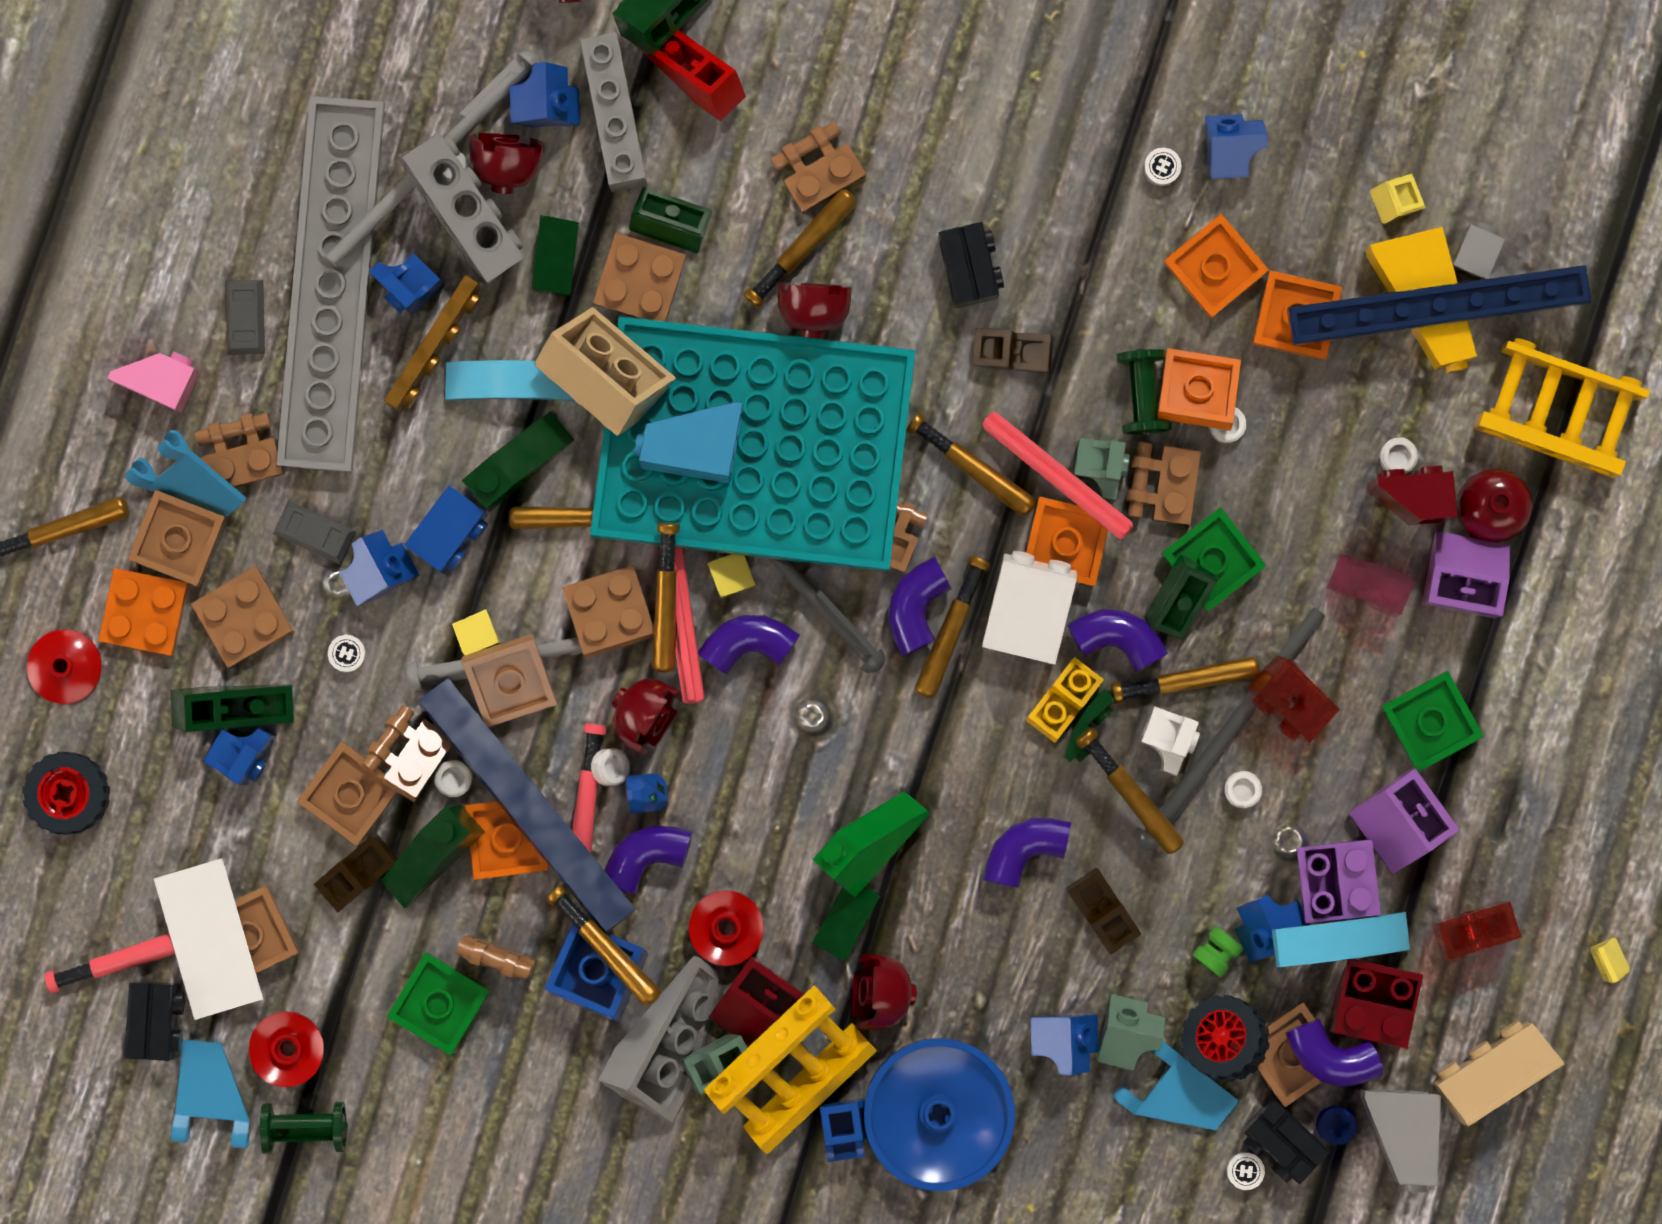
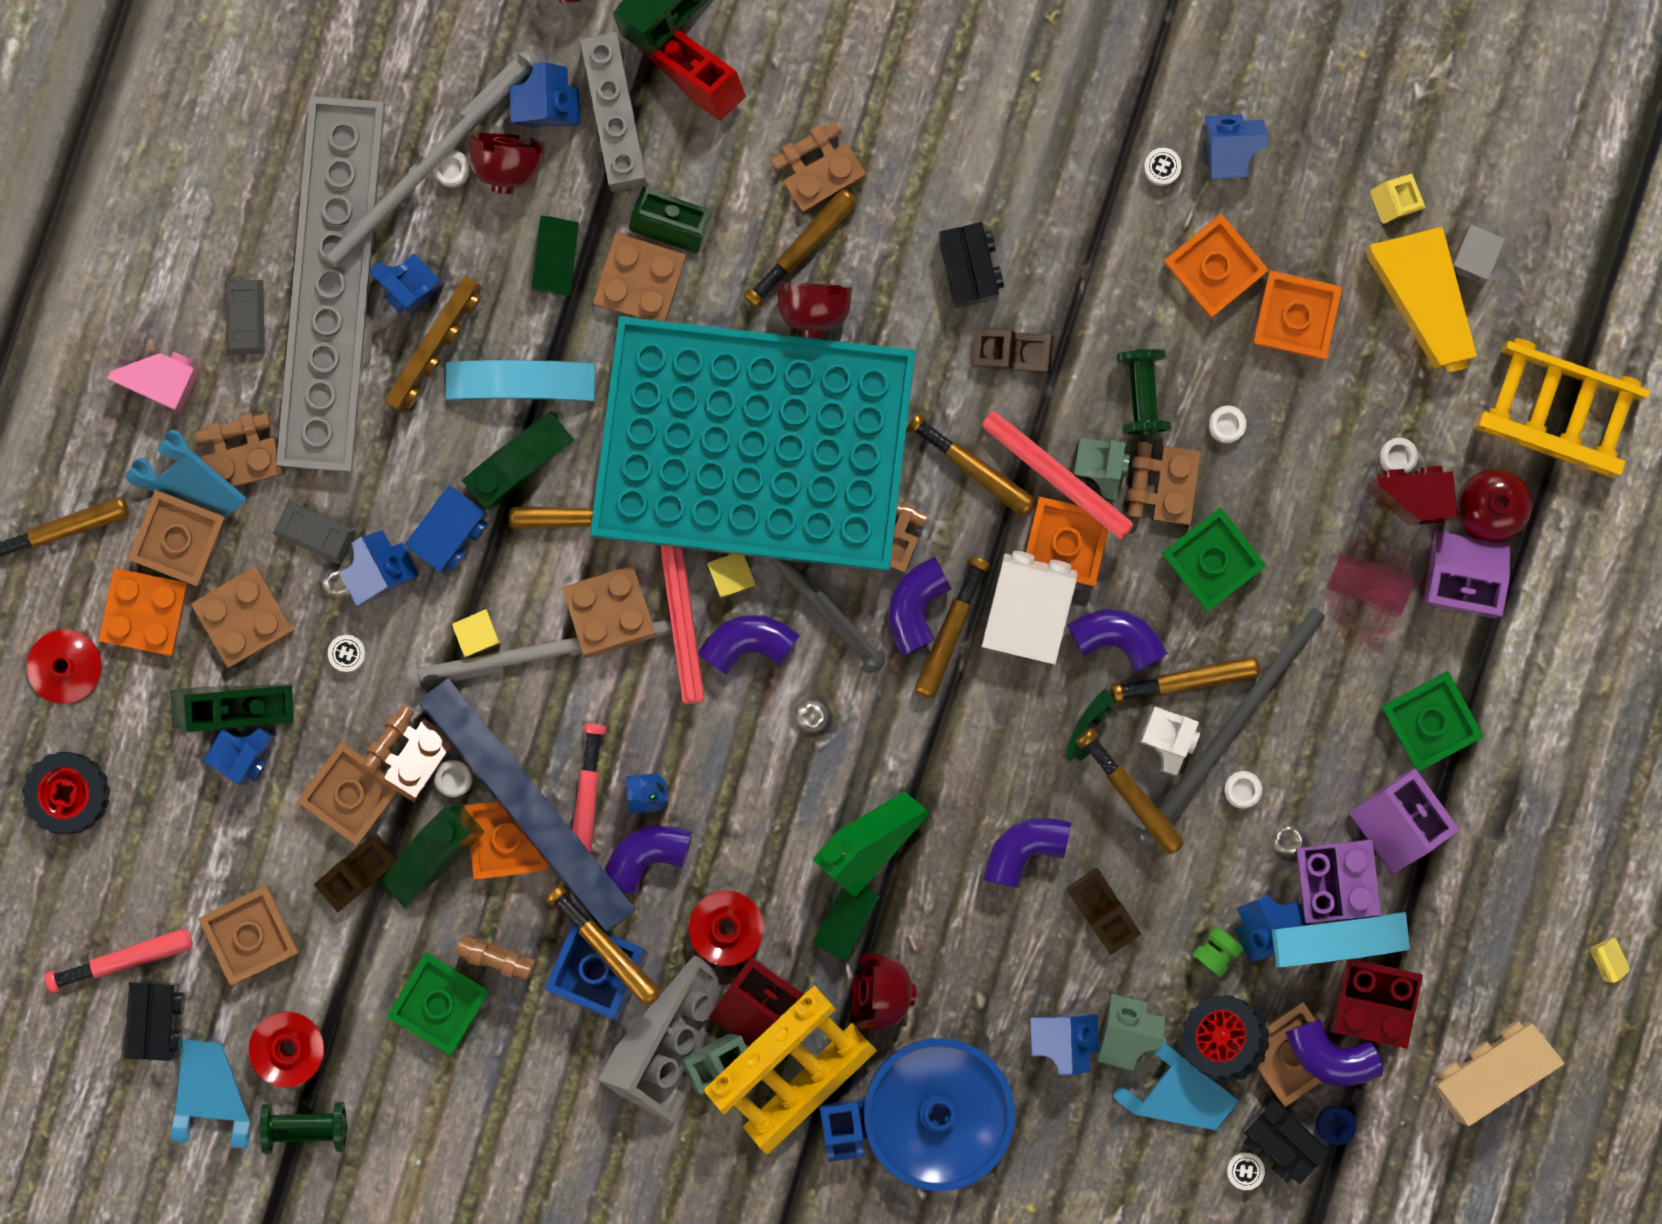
white sticker [154,858,263,1020] -> none
light grey brick [398,132,524,284] -> none
medium nougat plate [461,634,557,727] -> none
tan slope [534,307,676,436] -> none
white tile [591,748,630,786] -> none
dark red cylinder [611,679,682,755] -> none
dark azure slope [634,402,744,484] -> none
pearl gold piece [652,522,680,673] -> none
yellow slope [1025,657,1104,743] -> none
dark green slope [1146,555,1219,640] -> none
orange plate [1157,348,1241,431] -> none
clear red brick [1247,655,1340,743] -> none
dark blue tile [1287,265,1592,346] -> none
light grey slope [1360,1088,1441,1192] -> none
clear red brick [1431,901,1522,960] -> none

